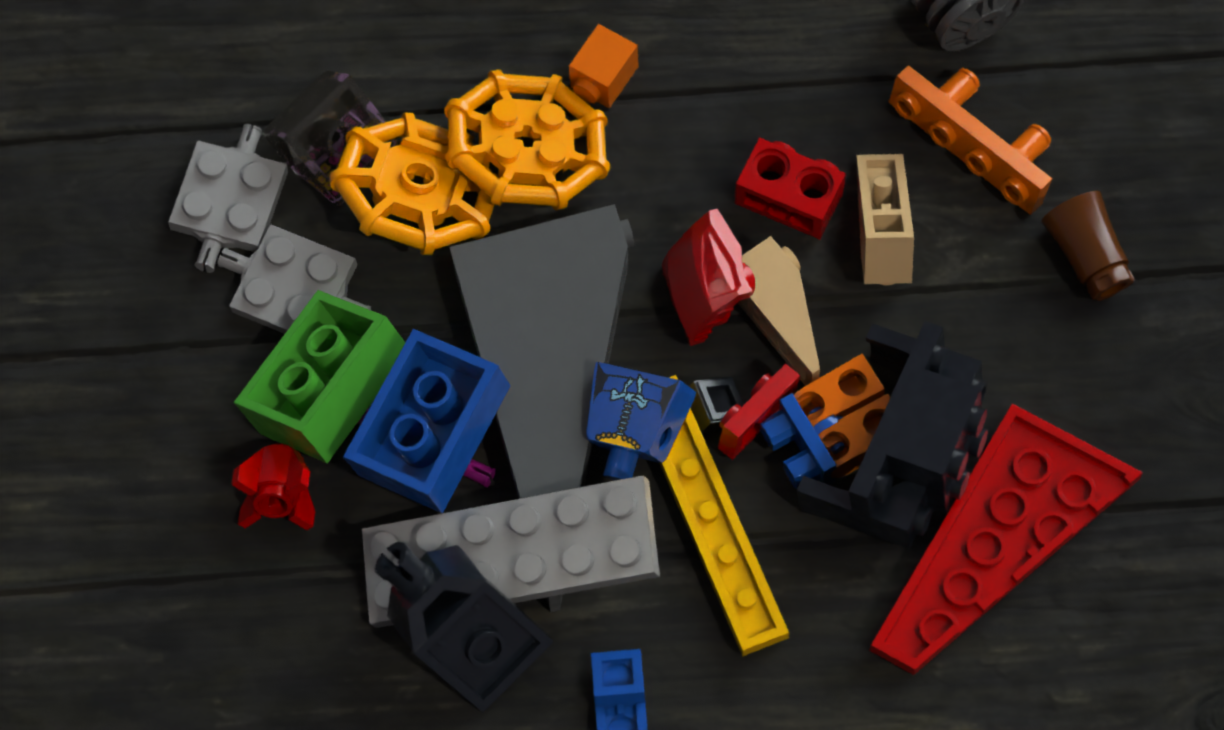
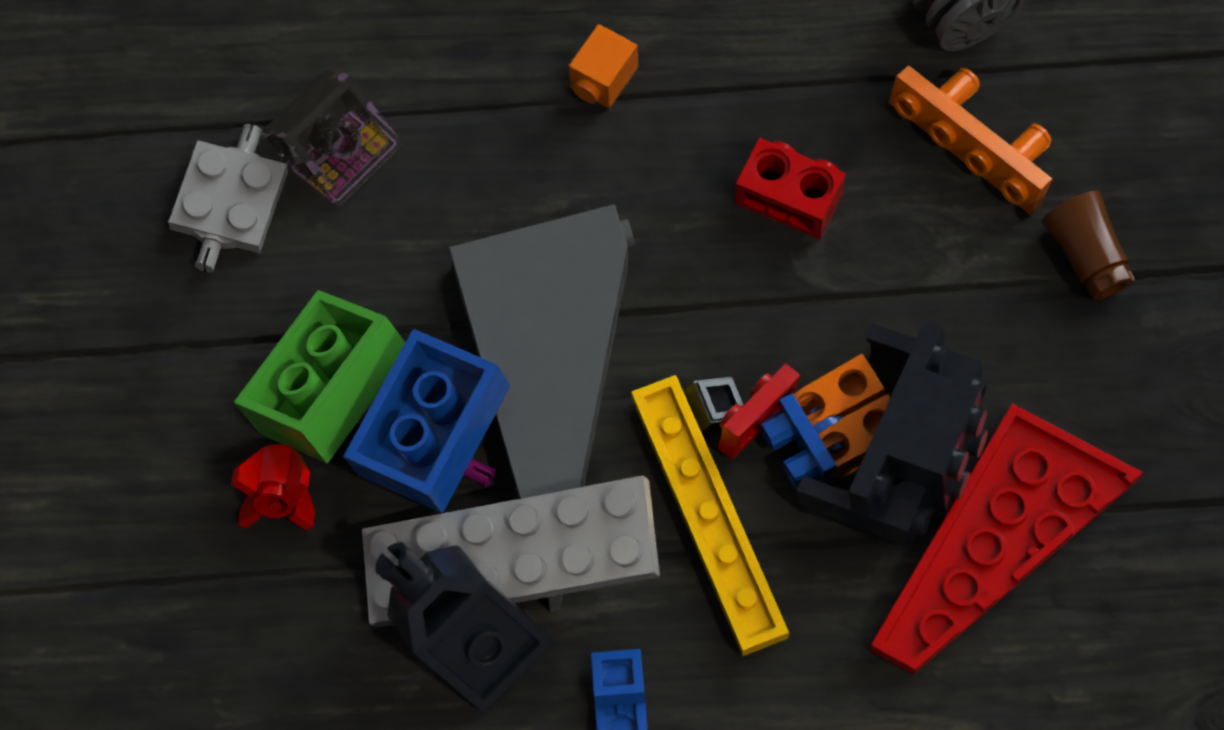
light grey plate [218,224,371,334] -> none
light orange plate [329,113,500,255] -> none
light orange plate [444,69,610,210] -> none
blue torso [586,362,696,481] -> none
red slope [662,208,755,346] -> none
tan slope [737,236,820,386] -> none
tan slope [856,154,914,285] -> none

